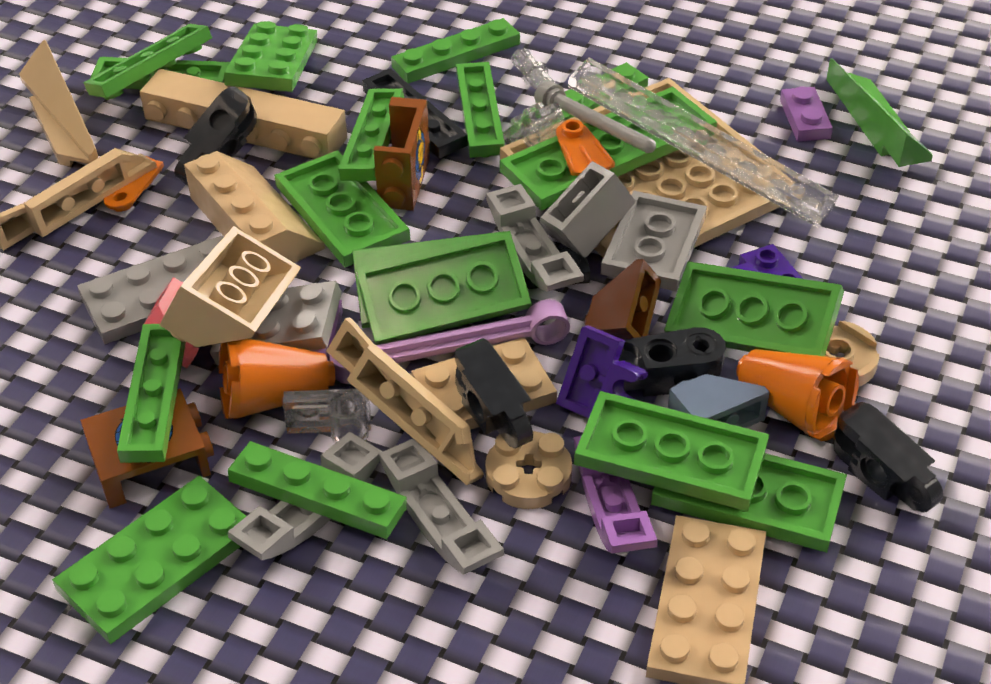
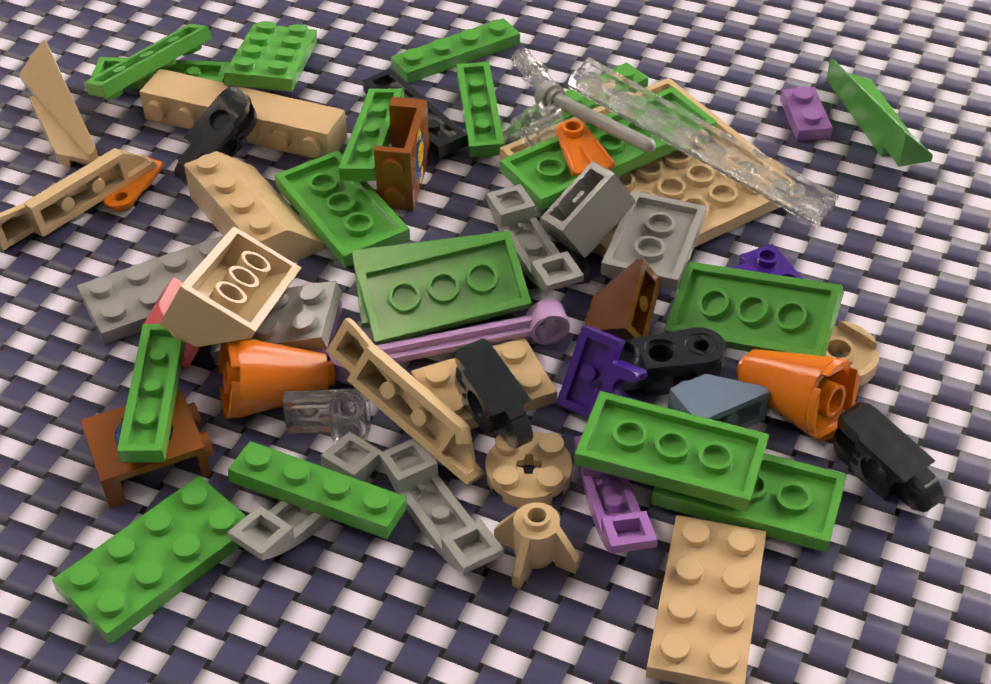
none -> tan brick [494,502,580,589]

